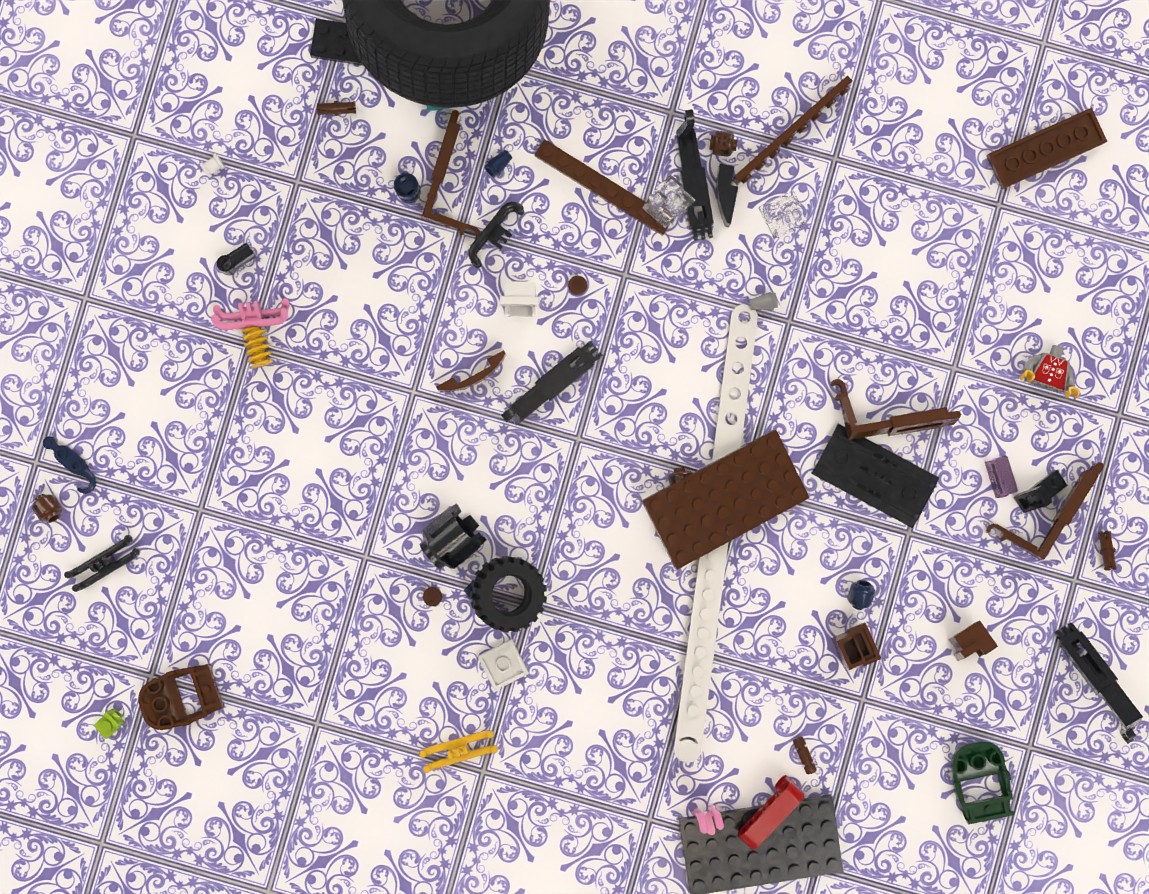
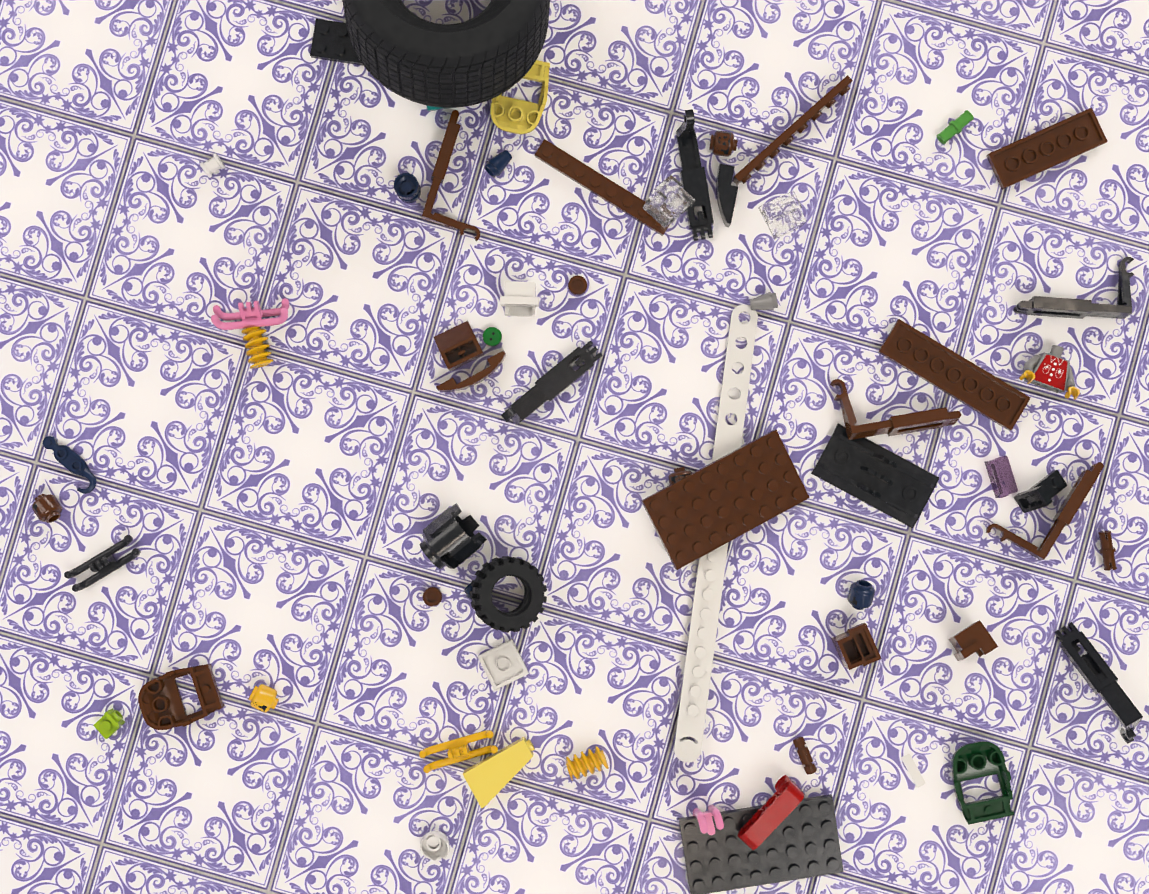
black piece [217,243,256,276] -> none
reddish brown pin [317,101,356,116] -> none
black piece [468,201,524,268] -> none
none -> yellow head [248,684,279,713]
none -> white hair [420,831,450,861]
none -> reddish brown slope [434,321,484,372]
none -> light yellow slope [463,737,535,808]
none -> green tile [483,327,502,347]
none -> light yellow slope [490,60,550,134]
none -> yellow piece [566,746,609,781]
none -> reddish brown plate [878,319,1031,431]
none -> white sticker [901,753,926,788]
none -> bright green pin [936,110,974,144]
none -> hinge [1013,257,1135,319]

